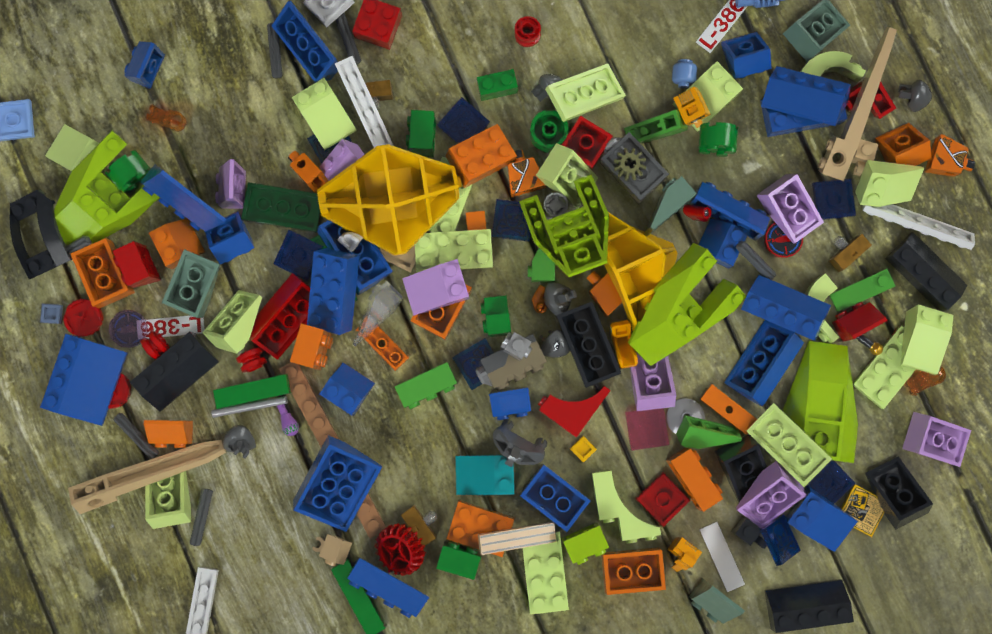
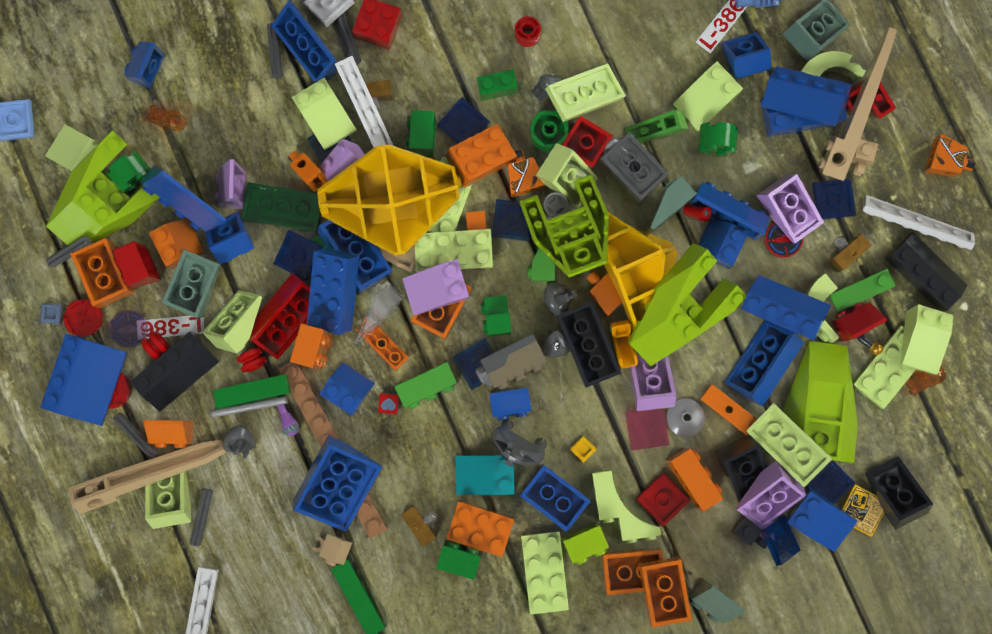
black wedge [9,189,73,280] -> none
white tile [337,232,363,252] -> none
blue slope [347,557,429,618] -> none
red gear [374,523,426,576] -> none
tan tile [478,522,556,555] -> none
light grey brick [501,332,532,361] -> none
orange arm [532,285,547,313] -> none
red arch [538,386,611,438] -> none
olive gear [613,148,646,181] -> none
light orange piece [667,537,702,572] -> none
medium blue head [672,59,697,88] -> none
light orange piece [673,87,711,128] -> none
bright green slope [676,415,742,449] -> none
white sticker [699,522,745,592] -> none
dark grey axle [736,240,776,280] -> none
black slope [765,579,854,633] -> none
yellowish green slope [855,160,924,207] -> none
orange slope [875,123,932,166] -> none
dark grey piece [898,80,932,112] -> none
lavender slope [902,412,971,467] -> none
none -> red tile [378,393,399,414]
none -> orange brick [638,557,692,628]

